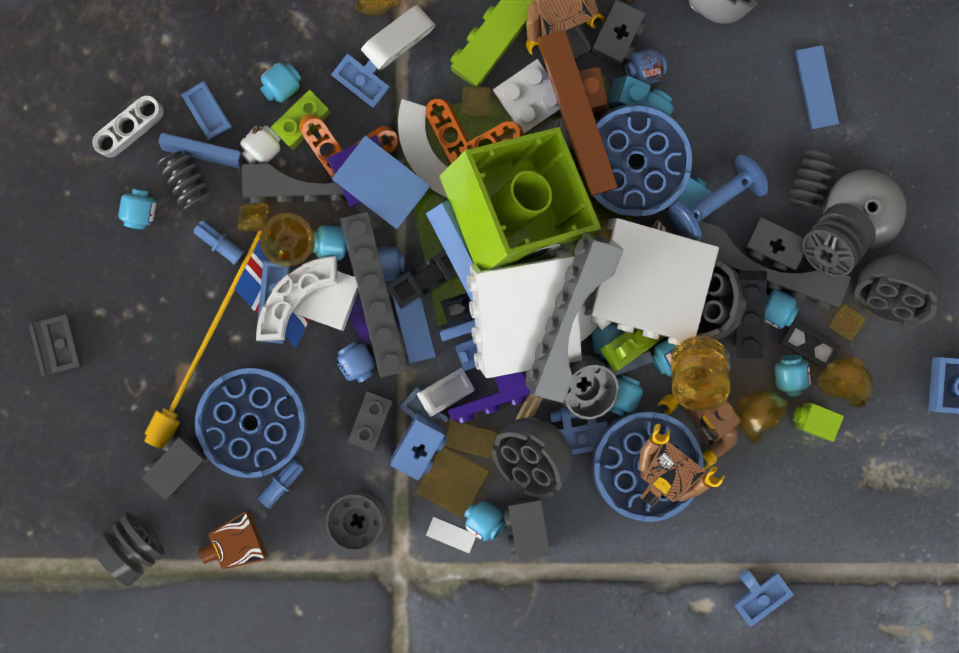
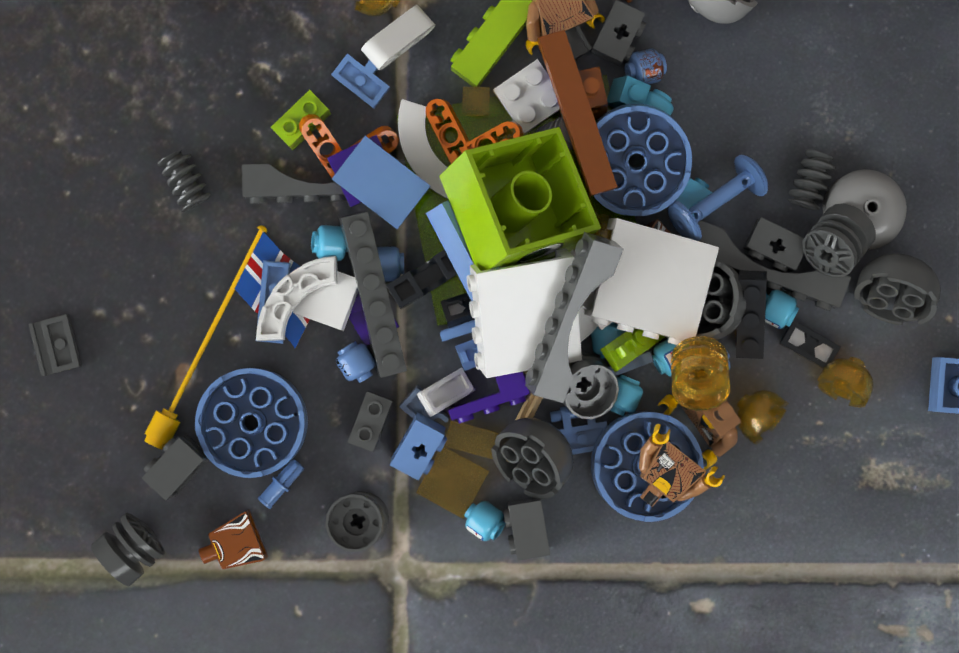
white beam [92,96,164,157] -> none
medium azure head [118,188,156,229] -> none
medium blue tile [159,133,242,169] -> none
medium blue tile [181,81,233,141] -> none
medium blue axle [193,221,245,265] -> none
clear yellow plate [237,203,269,231] -> none
white head [240,125,281,164] -> none
clear yellow cylinder [259,212,315,267] -> none
medium azure head [260,62,301,103] -> none
medium blue tile [393,298,436,363] -> none
white sticker [426,517,476,553] -> none
medium blue plate [733,569,794,627] -> none
medium azure head [774,354,811,396] -> none
lime brick [792,402,844,442] -> none
medium blue tile [795,45,839,130] -> none
clear yellow plate [827,304,867,341] -> none

